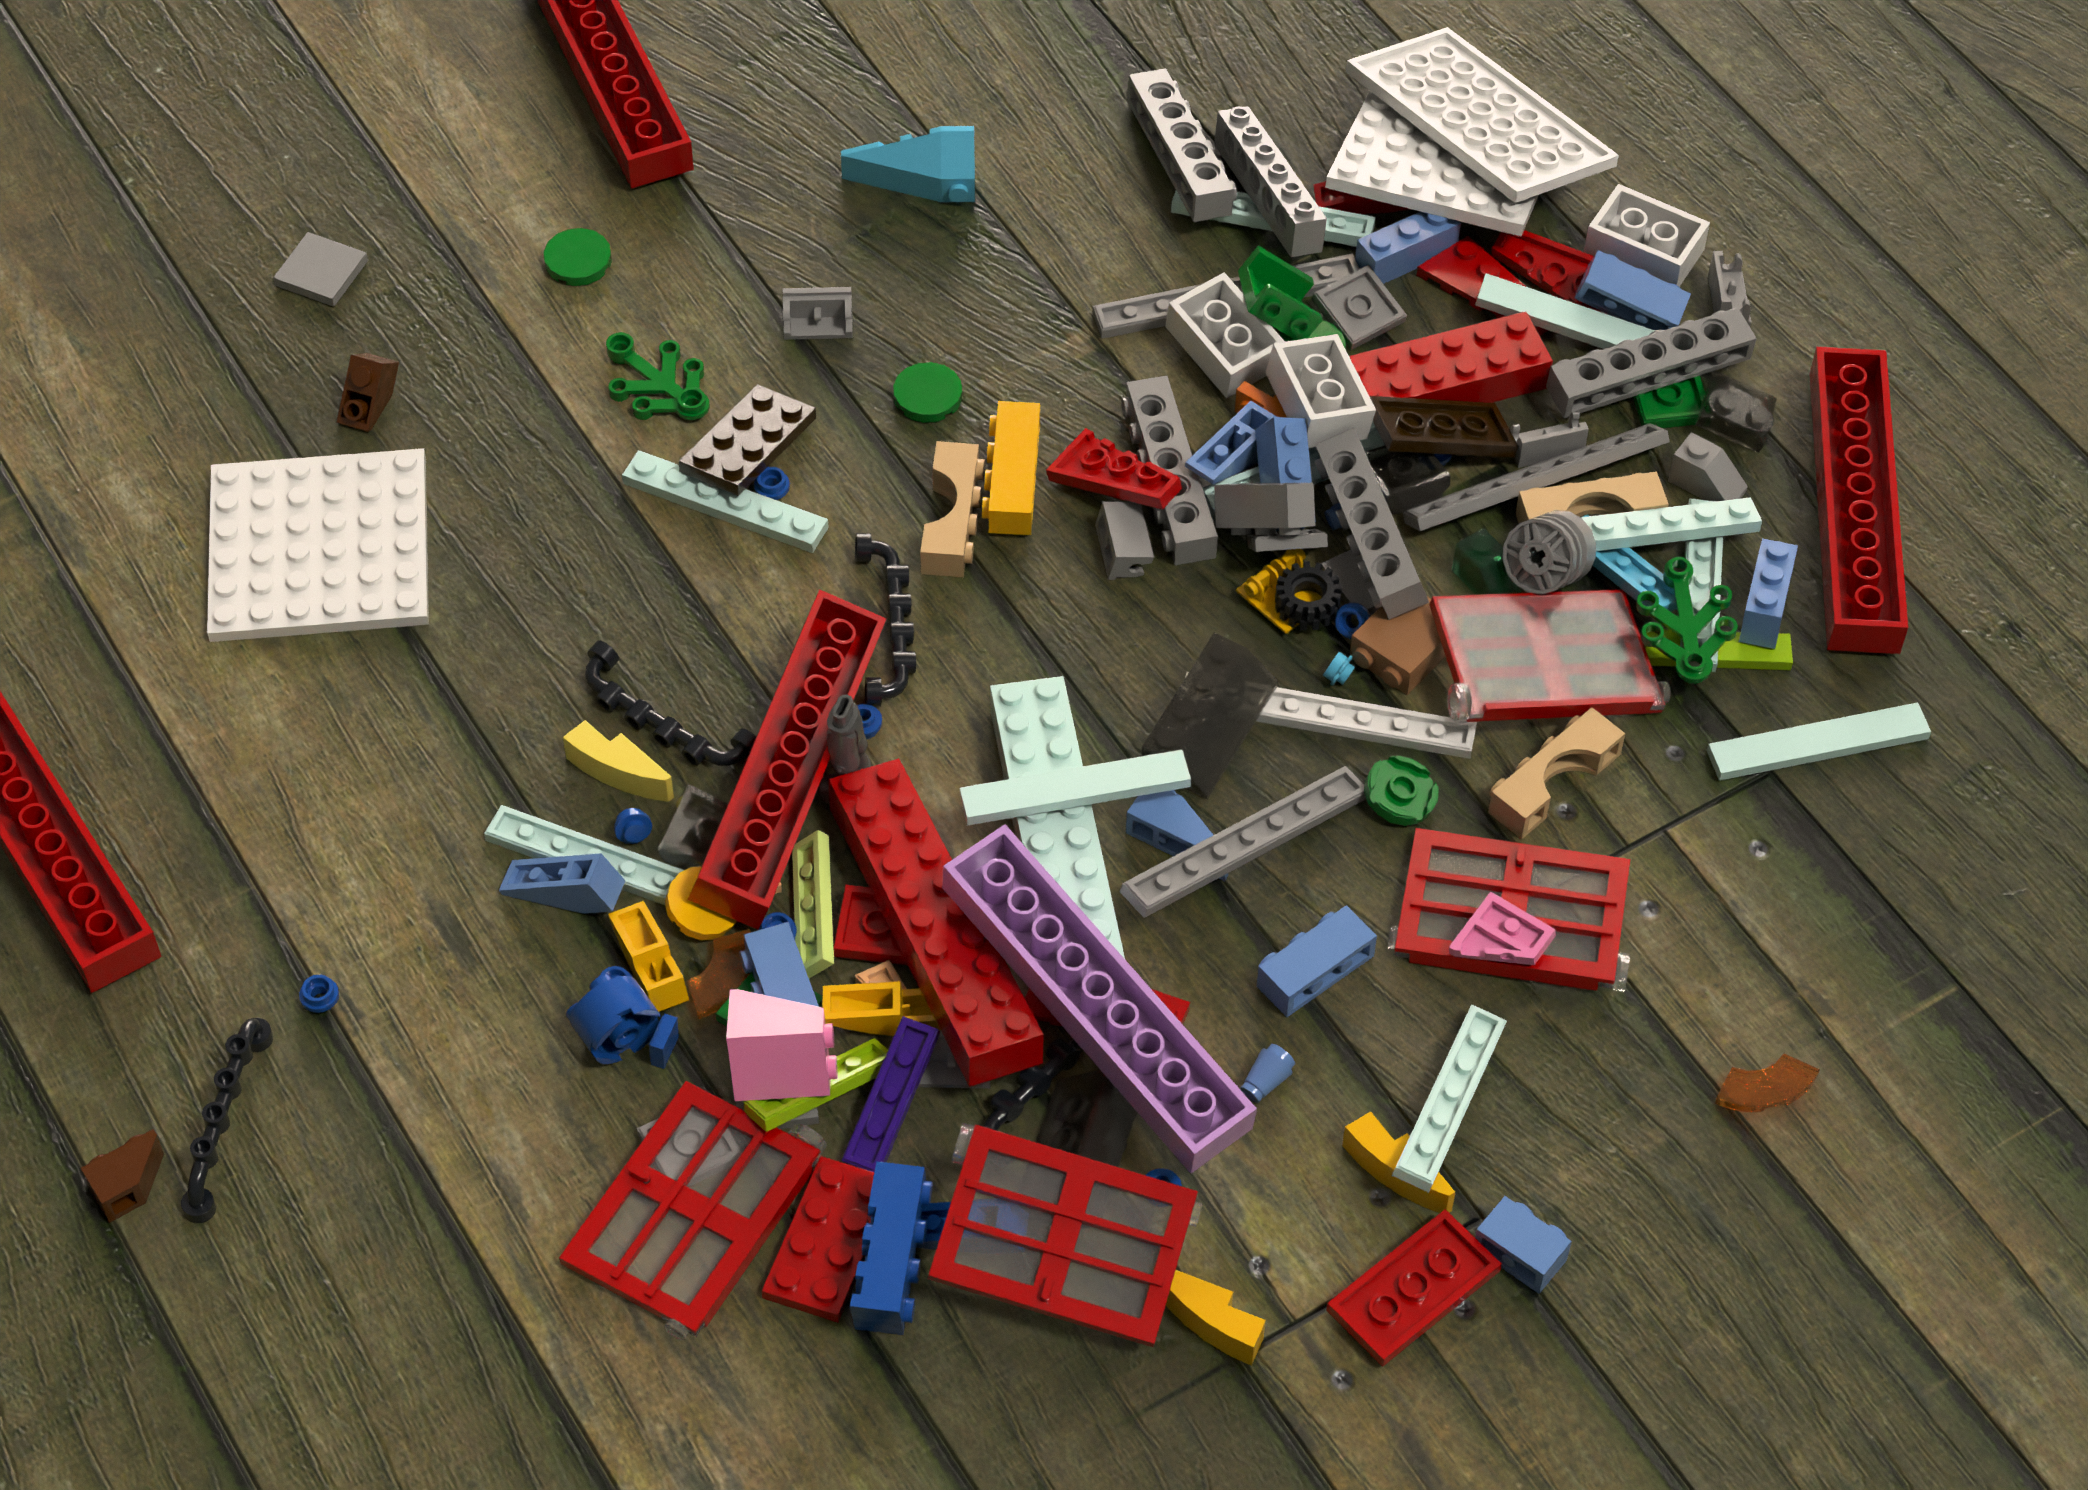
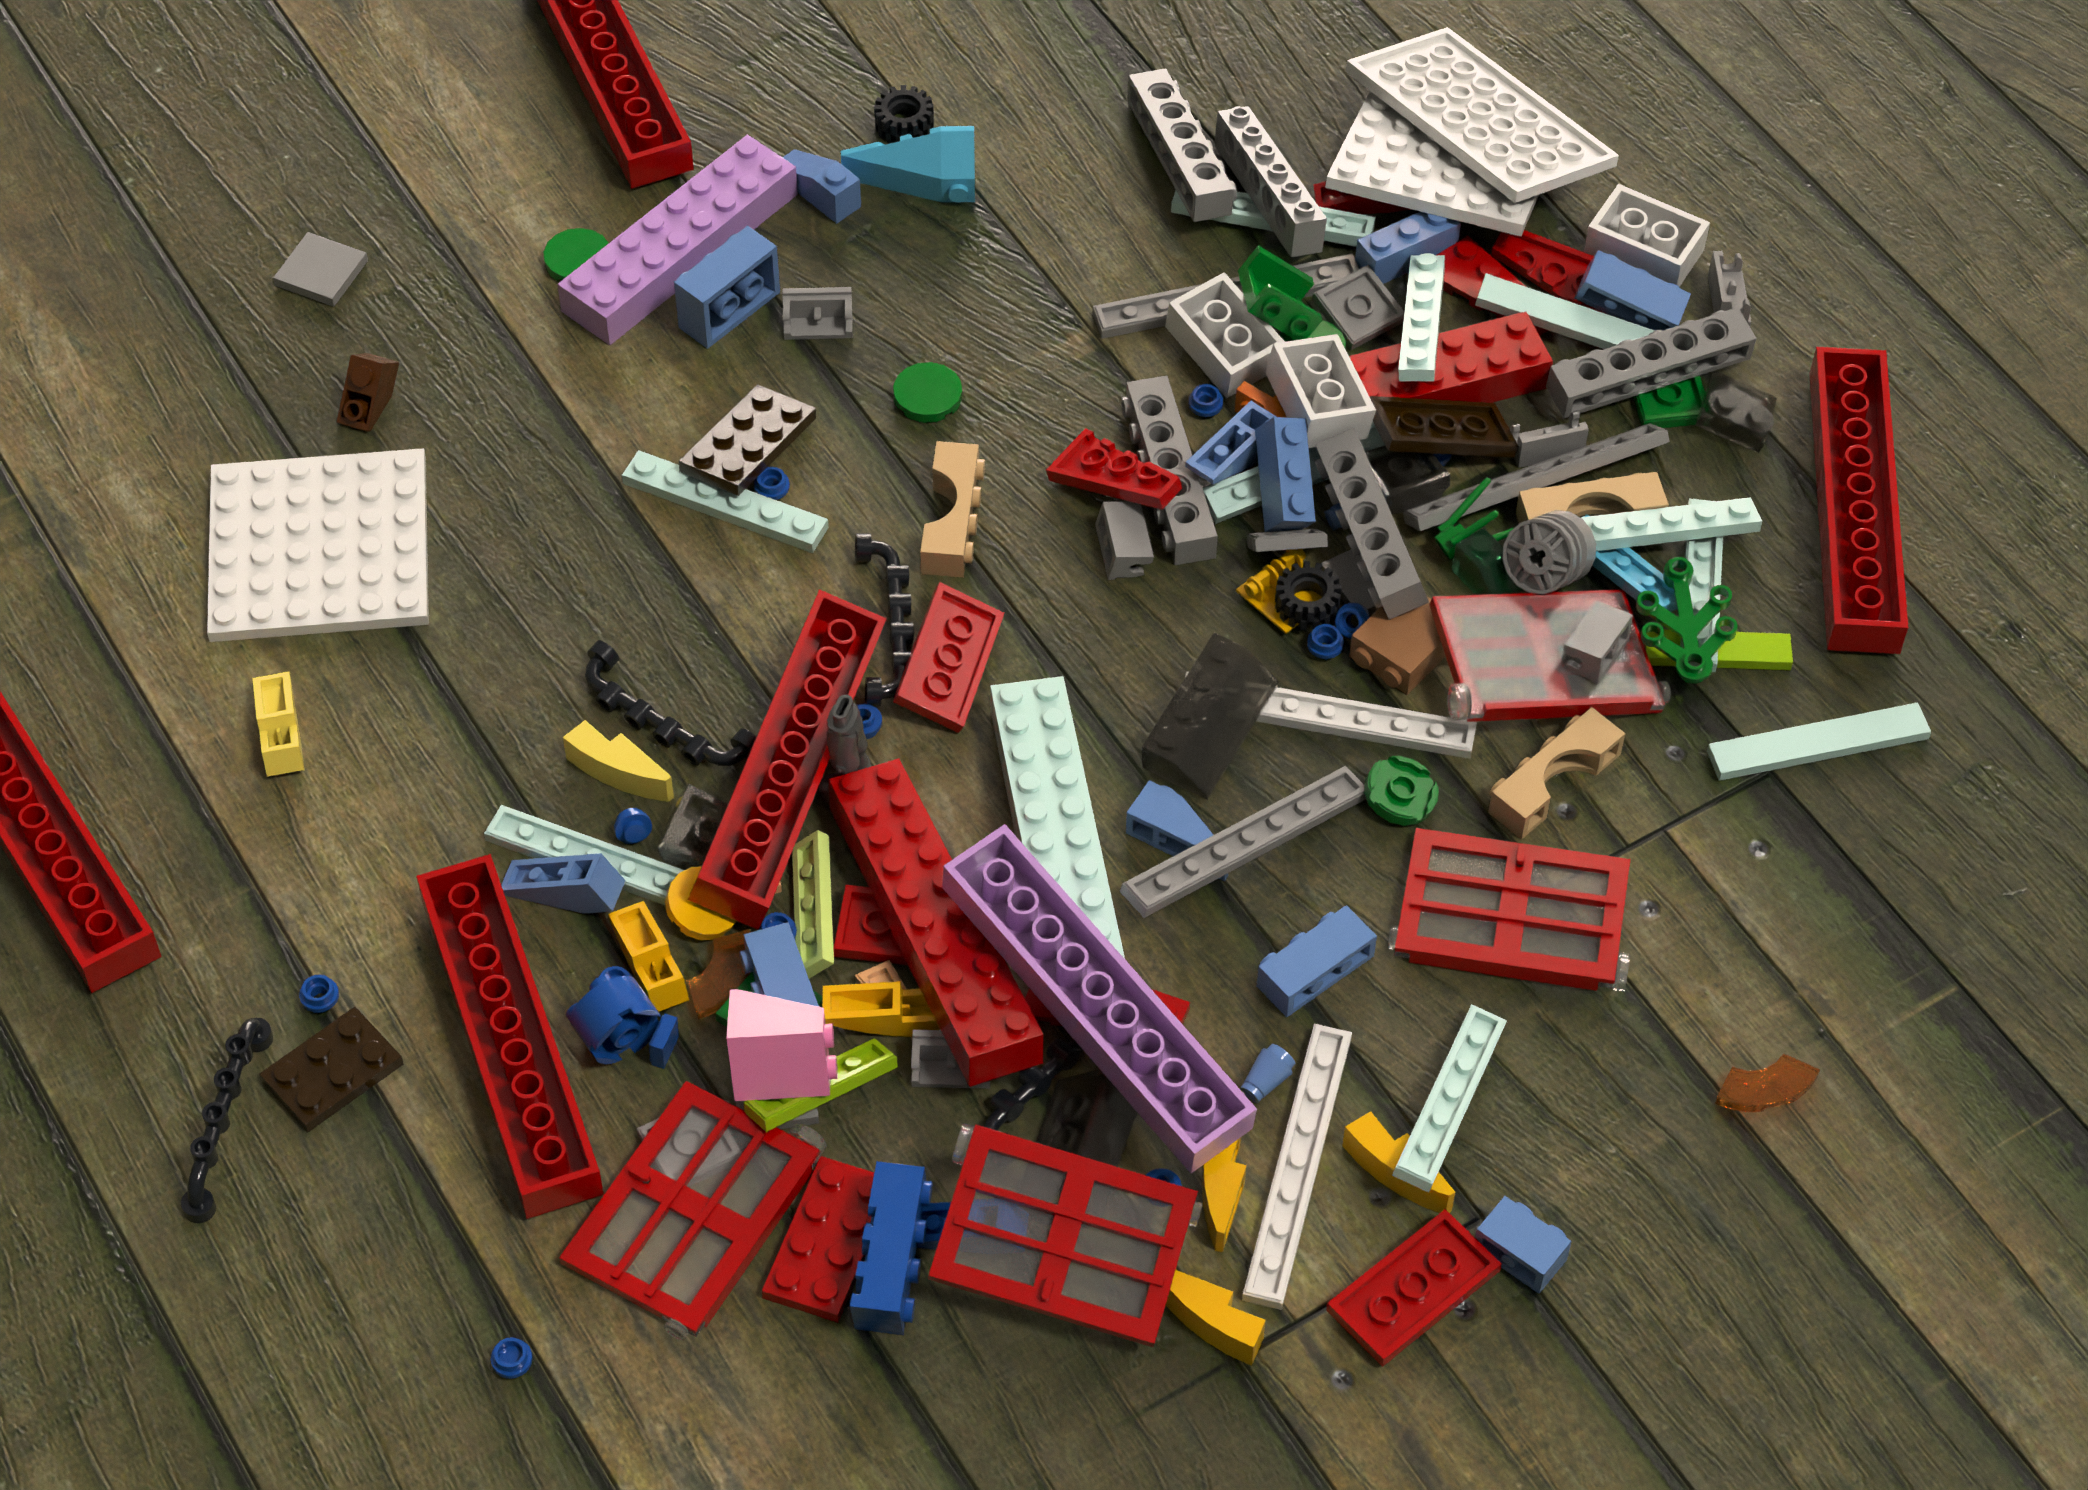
reddish brown slope [80,1129,164,1223] -> none
green plant [606,332,710,420] -> none
dark purple tile [842,1016,940,1172] -> none
light aqua tile [960,750,1191,826] -> none
yellow brick [982,401,1040,535] -> none
light grey brick [1214,483,1315,535] -> none
medium azure plate [1323,652,1355,685] -> none
bright pink wing [1449,892,1556,965] -> none
light grey slope [1668,432,1748,501] -> none
medium blue brick [1739,538,1798,649] -> none
none -> light yellow slope [252,672,304,777]
none -> dark brown plate [259,1007,404,1133]
none -> red brick [416,854,604,1219]
none -> blue plate [491,1337,533,1379]
none -> lavender brick [557,134,798,345]
none -> medium blue brick [674,225,780,349]
none -> medium blue slope [782,149,861,224]
none -> black tyre [874,85,934,144]
none -> plate [893,582,1004,733]
none -> blue plate [1188,384,1223,417]
none -> yellow slope [1202,1137,1247,1253]
none -> white tile [1242,1024,1352,1310]
none -> blue plate [1307,624,1344,659]
none -> light aqua plate [1398,253,1445,381]
none -> green plant [1434,477,1514,560]
none -> light grey hinge [1563,600,1633,685]

